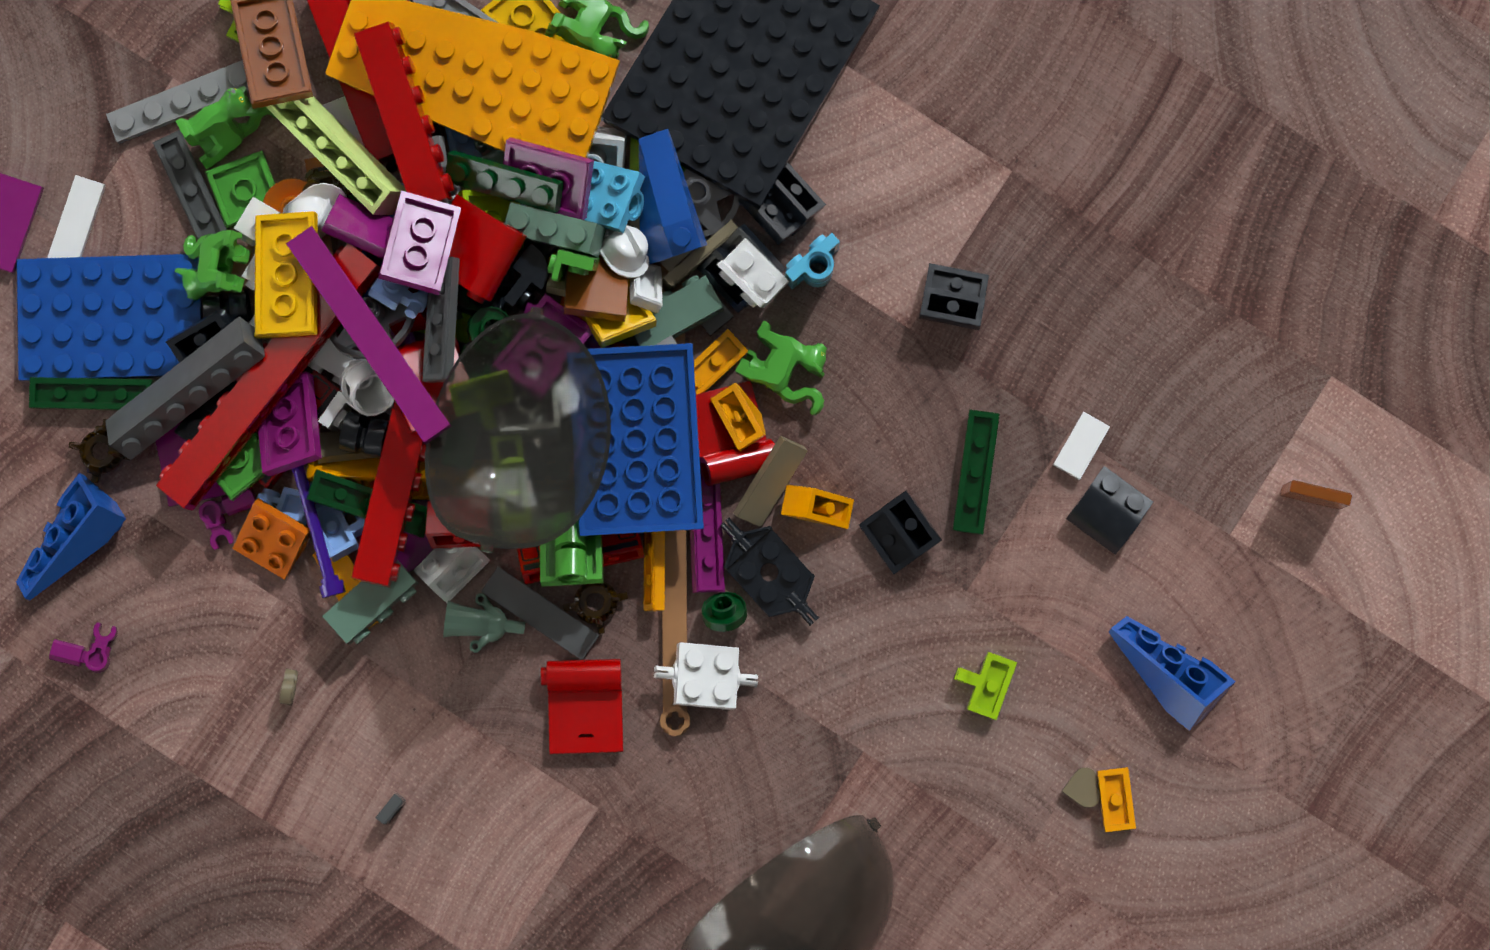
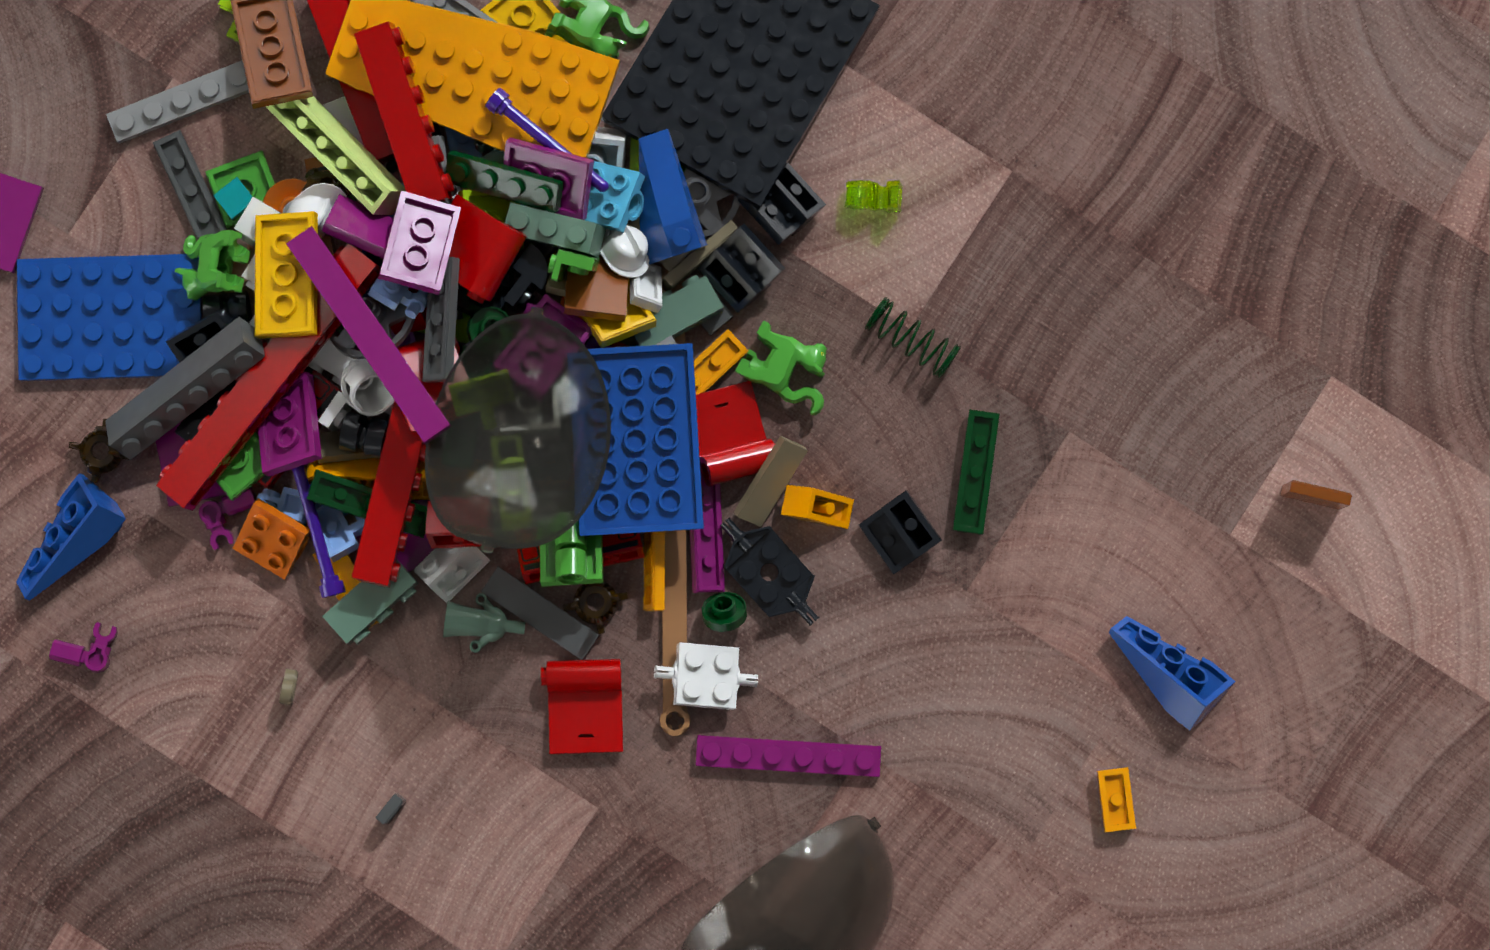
dark green plate [29,377,154,410] -> none
white tile [47,175,106,258] -> none
bright green animal [175,86,276,169] -> none
light orange slope [710,383,766,451] -> none
white bracket [717,238,790,308] -> none
medium azure plate [785,233,840,289] -> none
black brick [919,263,989,330] -> none
lime plate [954,652,1017,720] -> none
white tile [1053,412,1110,480] -> none
dark tan tile [1061,768,1100,808] -> none
black brick [1066,466,1153,555] -> none
none -> teal tile [213,177,253,220]
none -> dark purple piece [485,88,609,192]
none -> magenta plate [696,735,881,777]
none -> clear neon green leg [844,180,903,213]
none -> dark green piece [864,297,961,379]

